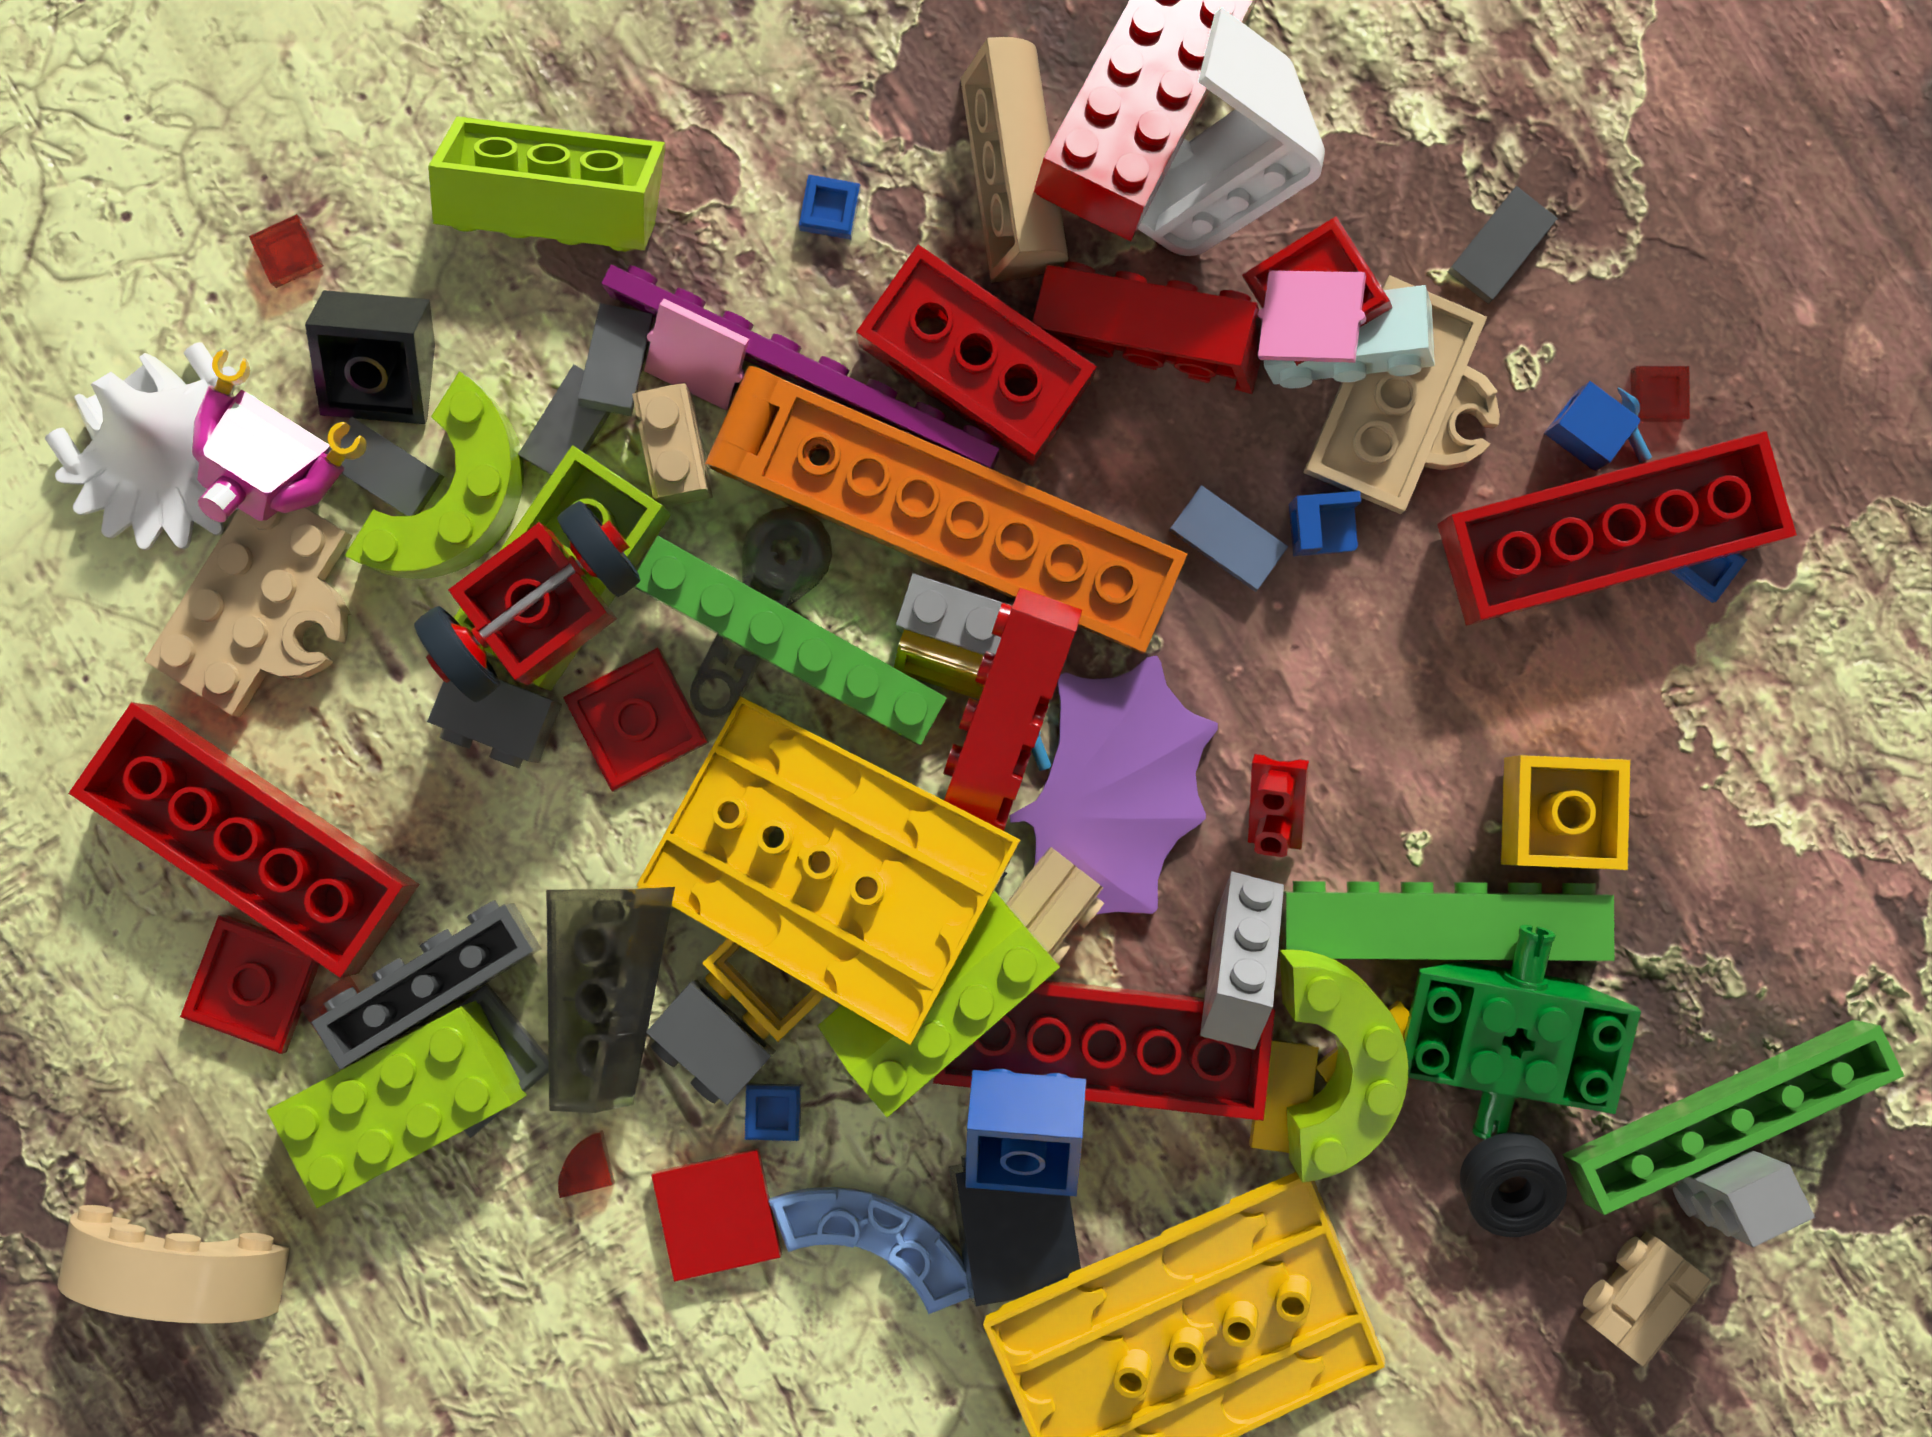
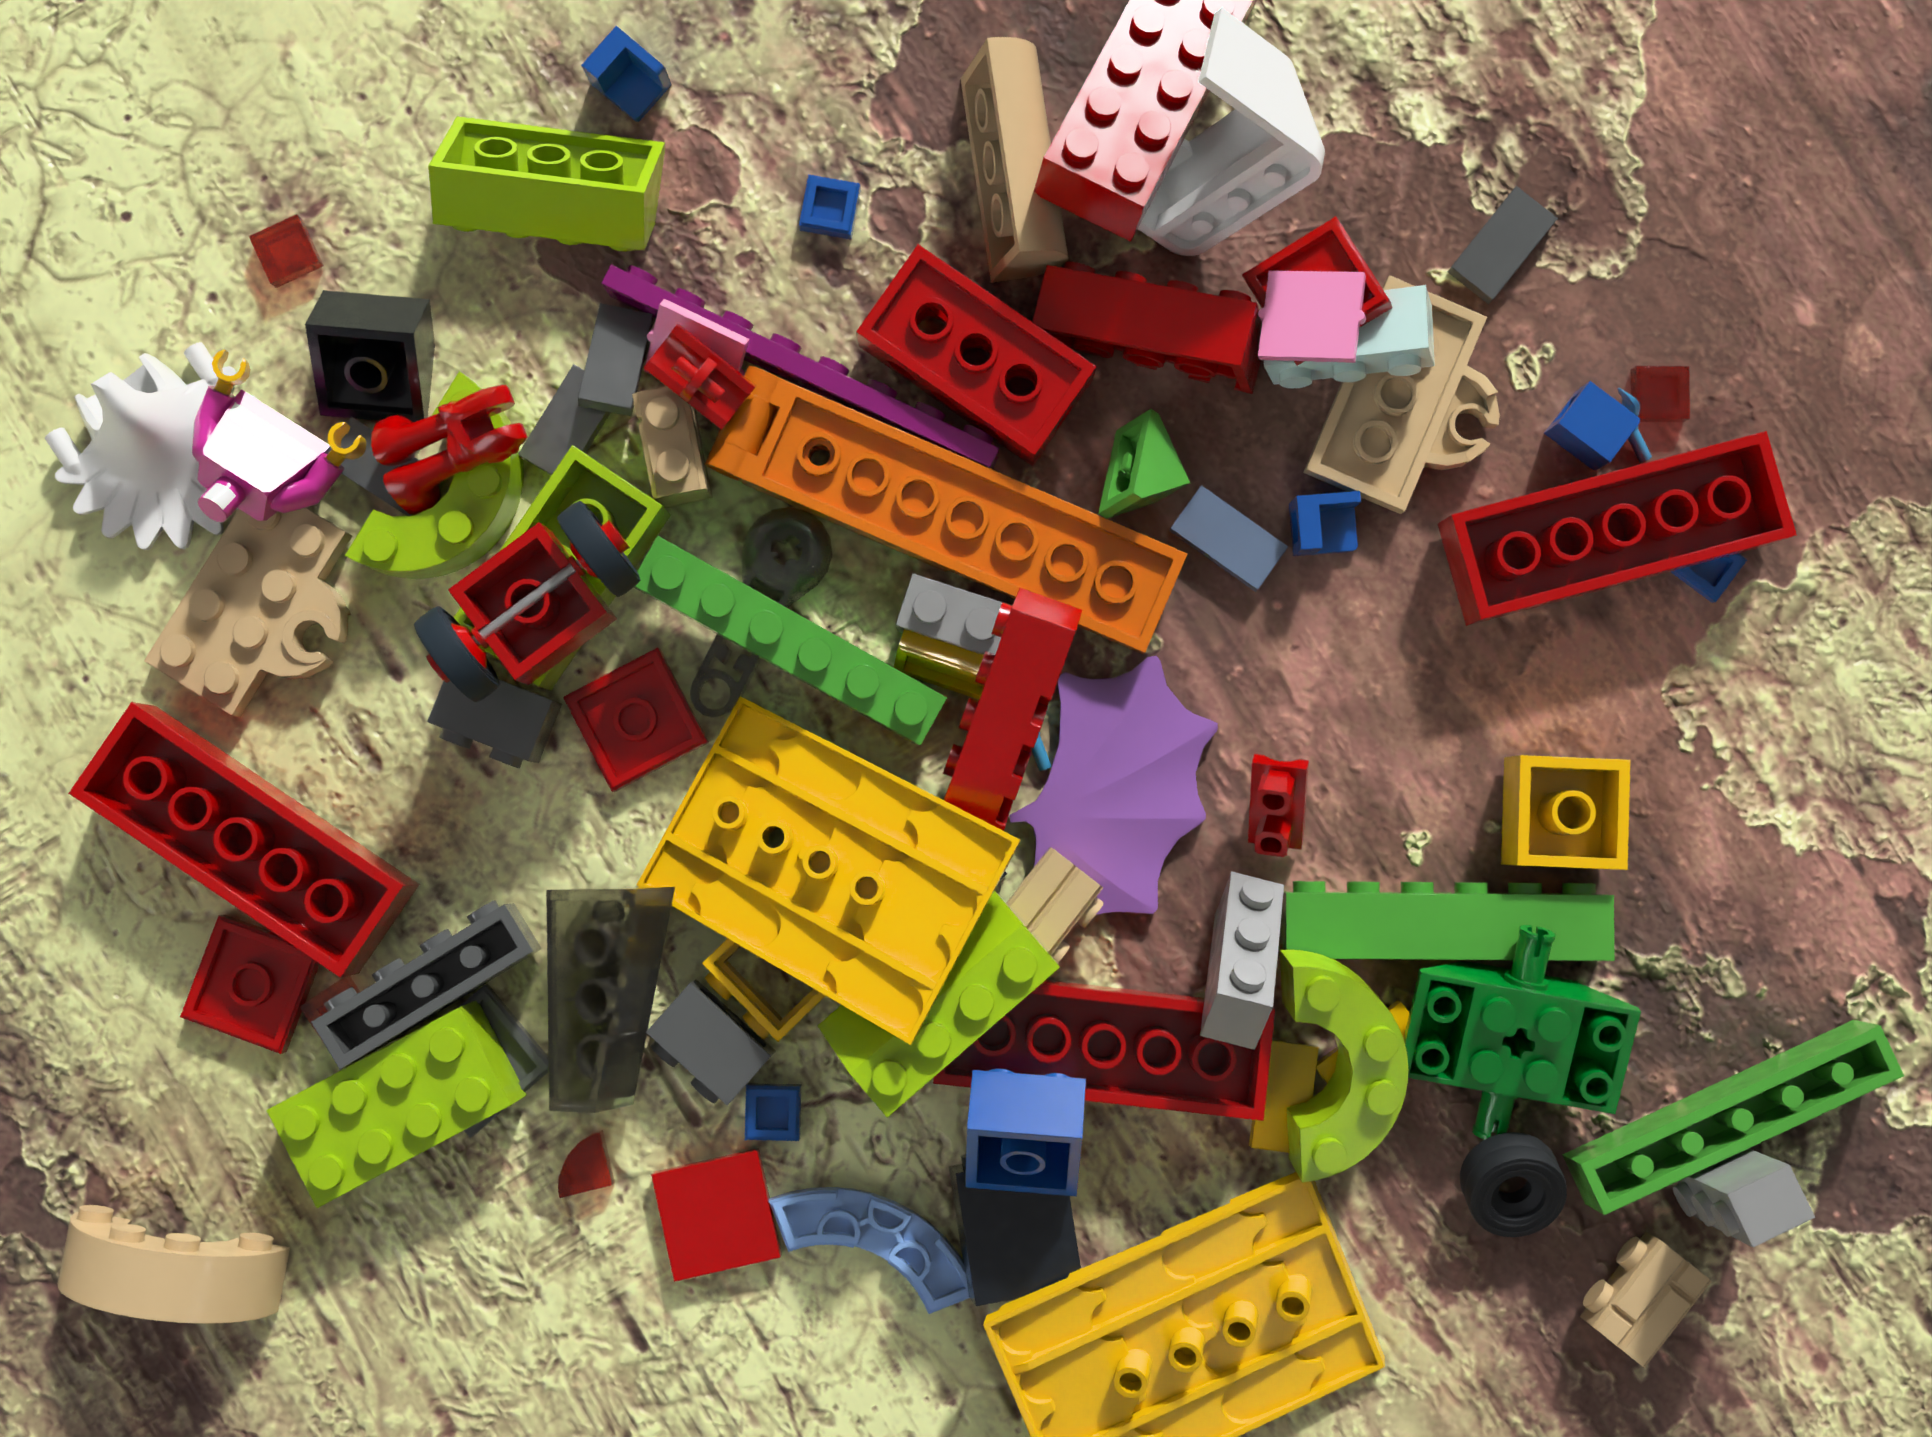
none -> red piece [371,385,528,515]
none -> blue panel [581,26,672,122]
none -> red hips [643,324,756,430]
none -> bright green slope [1098,409,1190,519]

